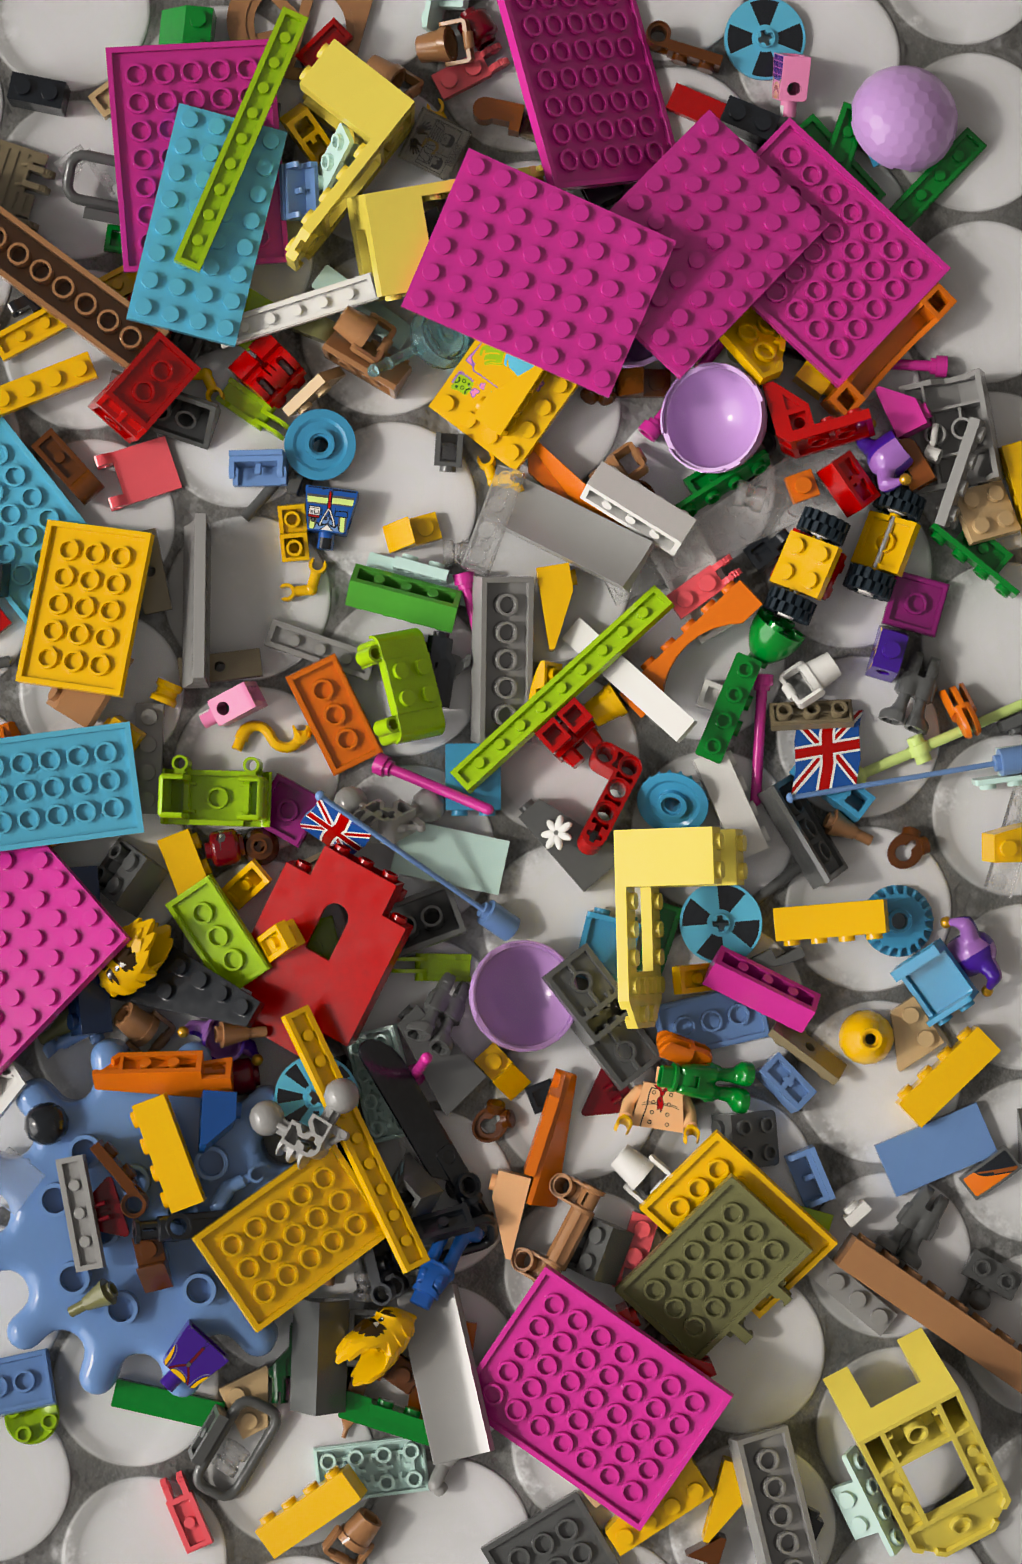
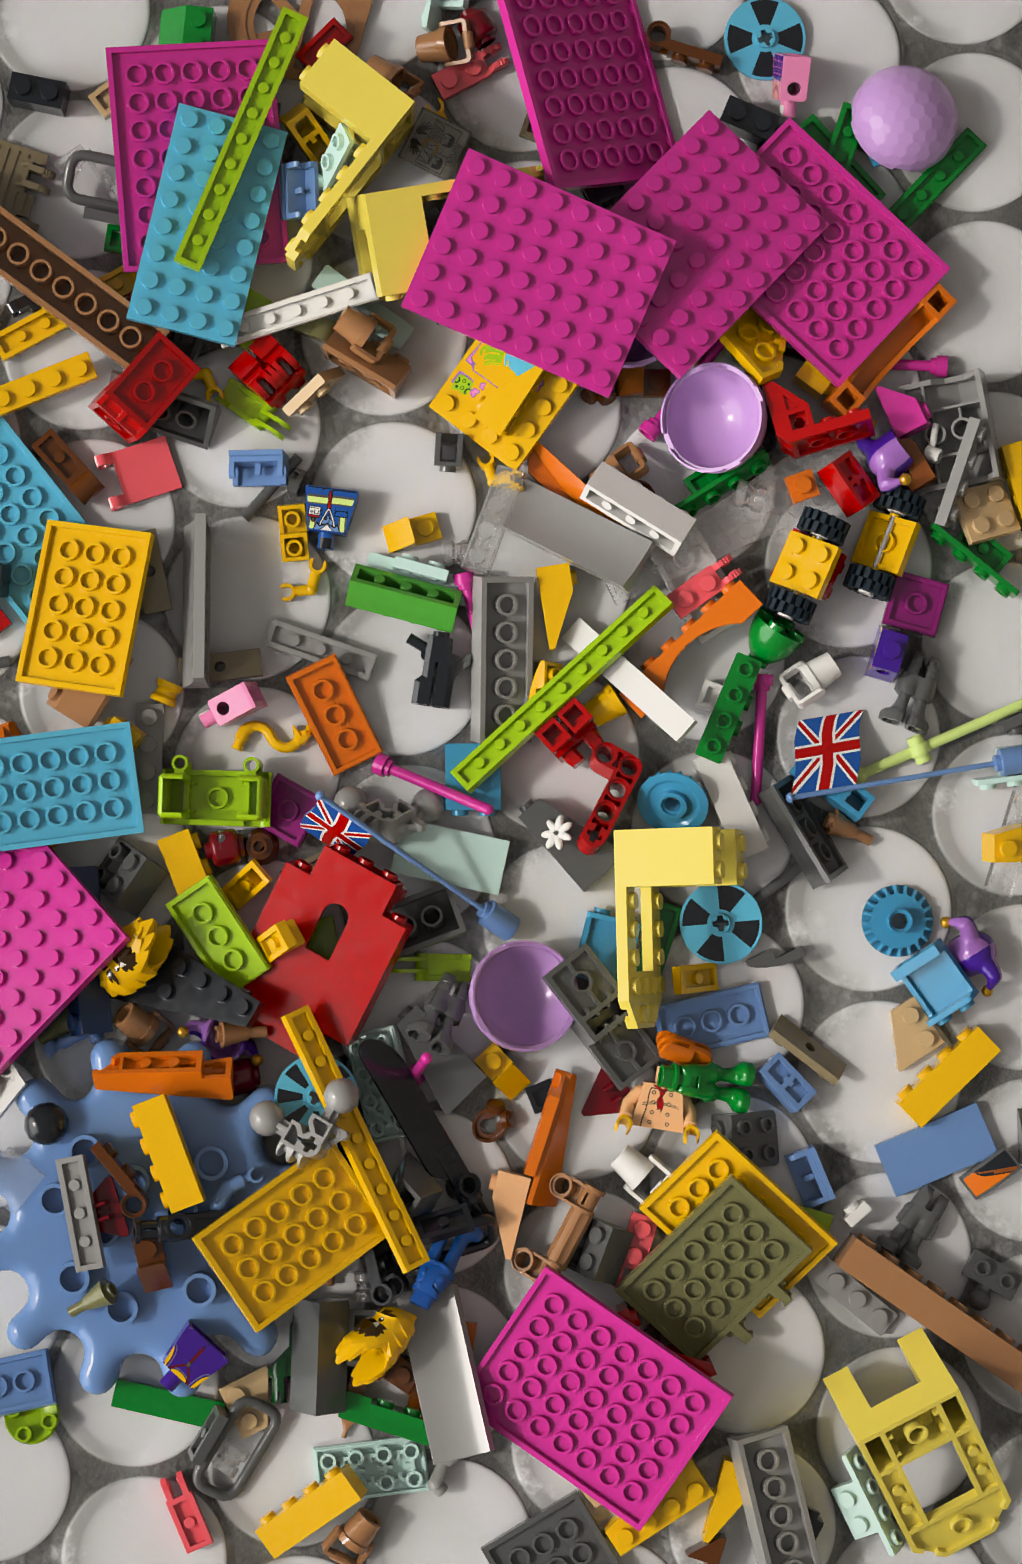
blue slope [198,1090,242,1153] -> none
dark azure gear [284,409,356,481] -> none
lime container [356,628,446,746] -> none
clear light blue piece [367,314,472,377] -> none
dark orange leg [473,97,525,138] -> none
red tile [666,83,726,123] -> none
dark pink brick [702,945,821,1033] -> none
black plate [743,528,789,574] -> none
dark tan tile [769,699,854,731] -> none
yellow brick [773,899,890,946] -> none
yellow piece [839,1010,894,1065] -> none
reddish brown piece [887,826,931,869] -> none
orange arm [938,682,981,739] -> none

